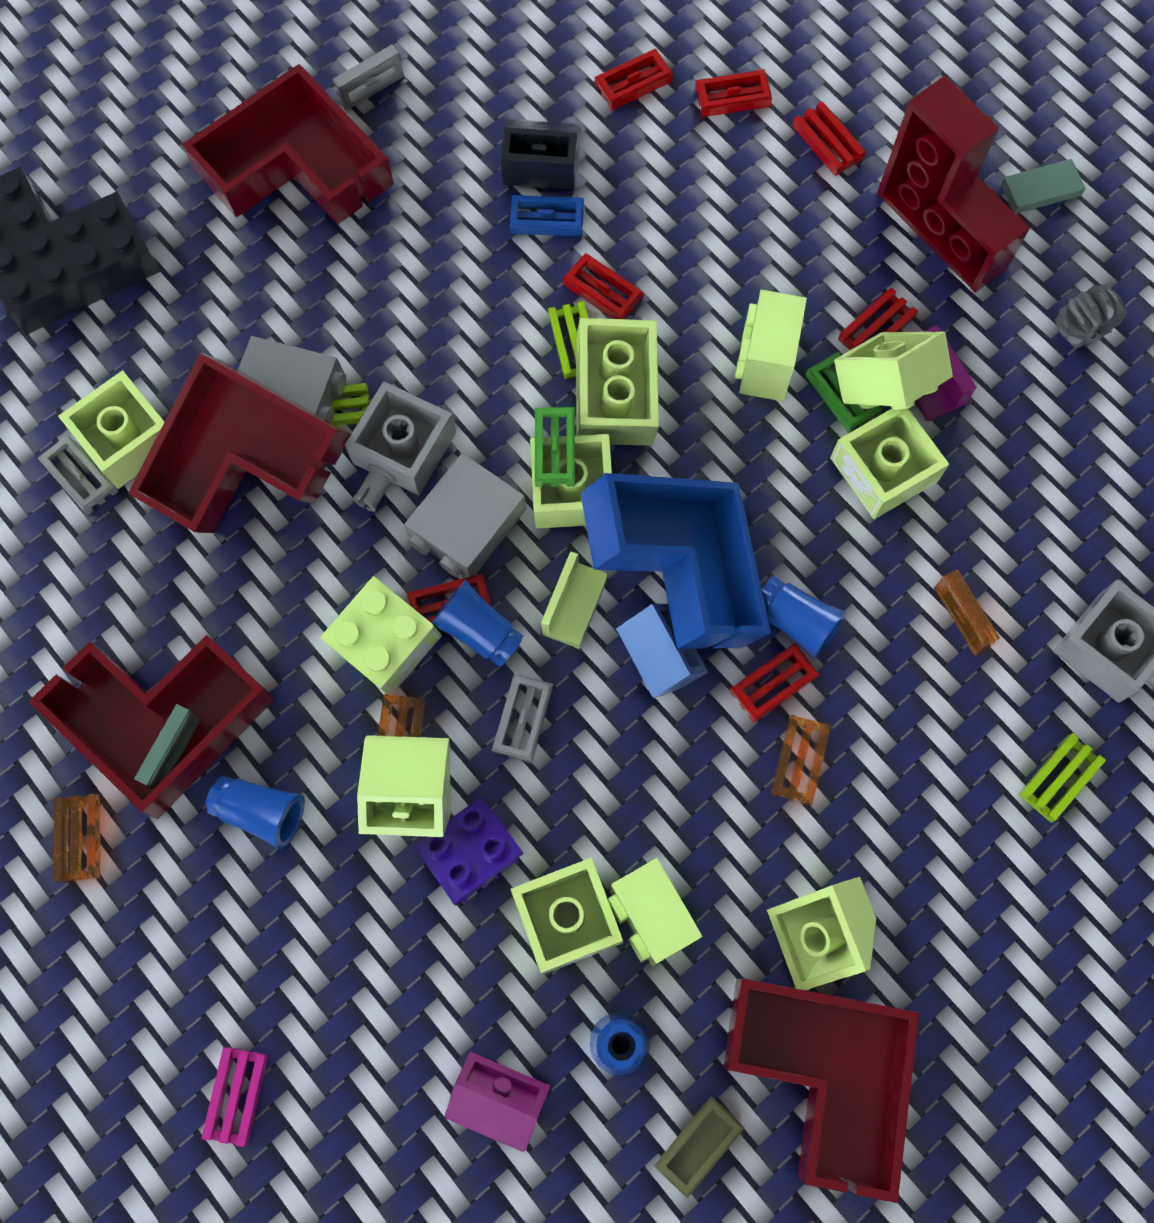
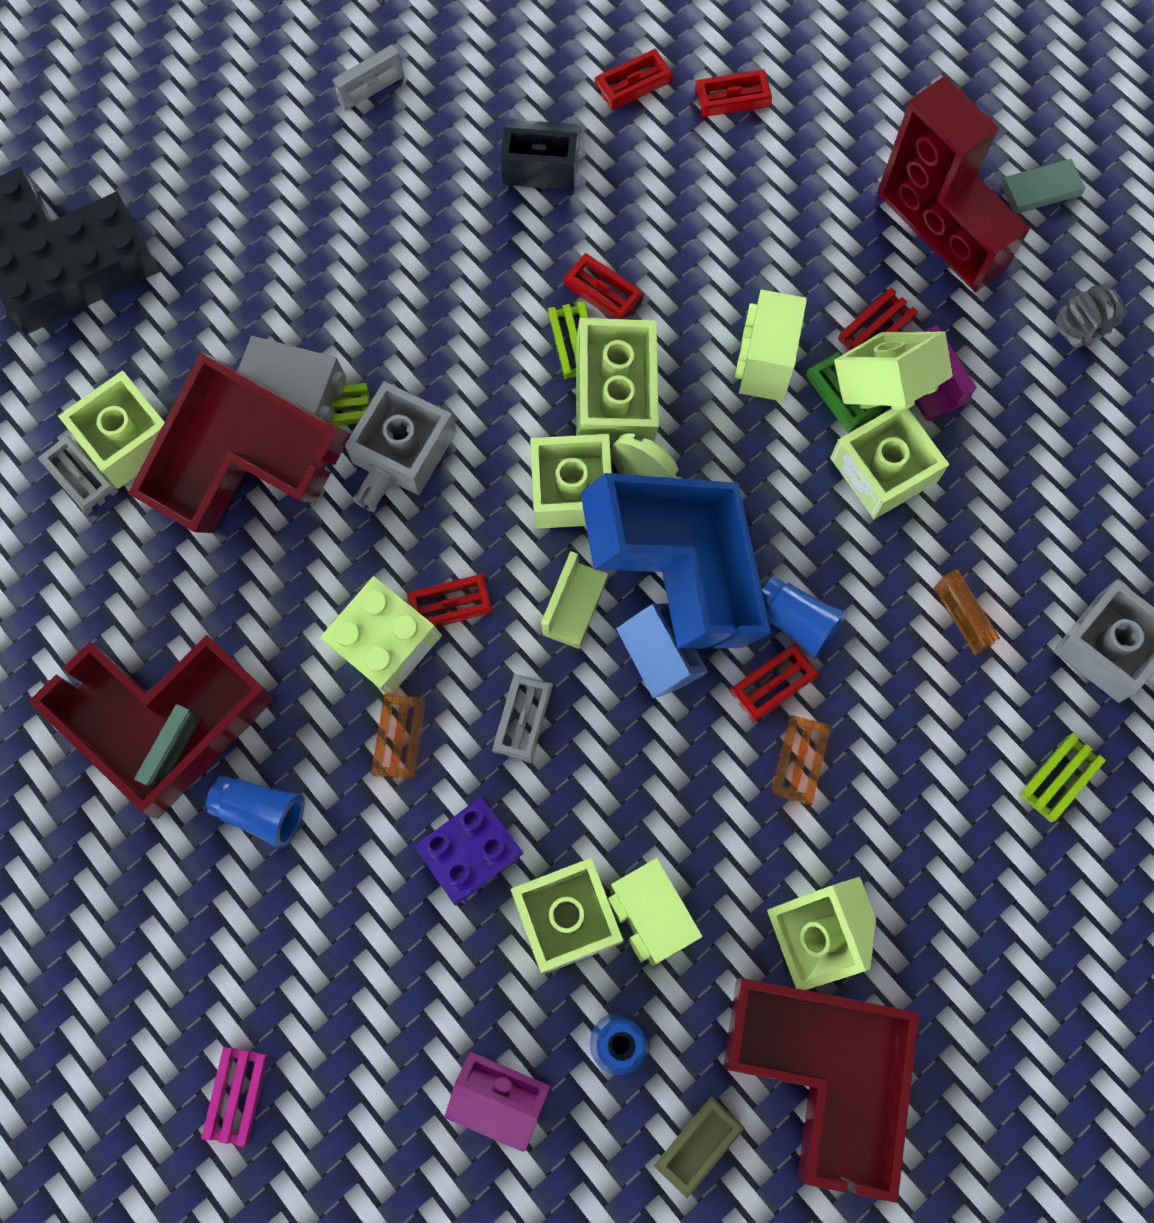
clear orange tile [53,794,101,883] -> none
dark red piece [182,64,394,225] -> none
yellowish green slope [357,735,451,837] -> none
light grey brick [404,453,526,578] -> none
blue plant [431,580,524,667] -> none
blue tile [510,195,584,236] -> none
bright green tile [535,407,575,487] -> none
red tile [792,101,866,176] -> none
none -> yellowish green tile [610,433,682,479]

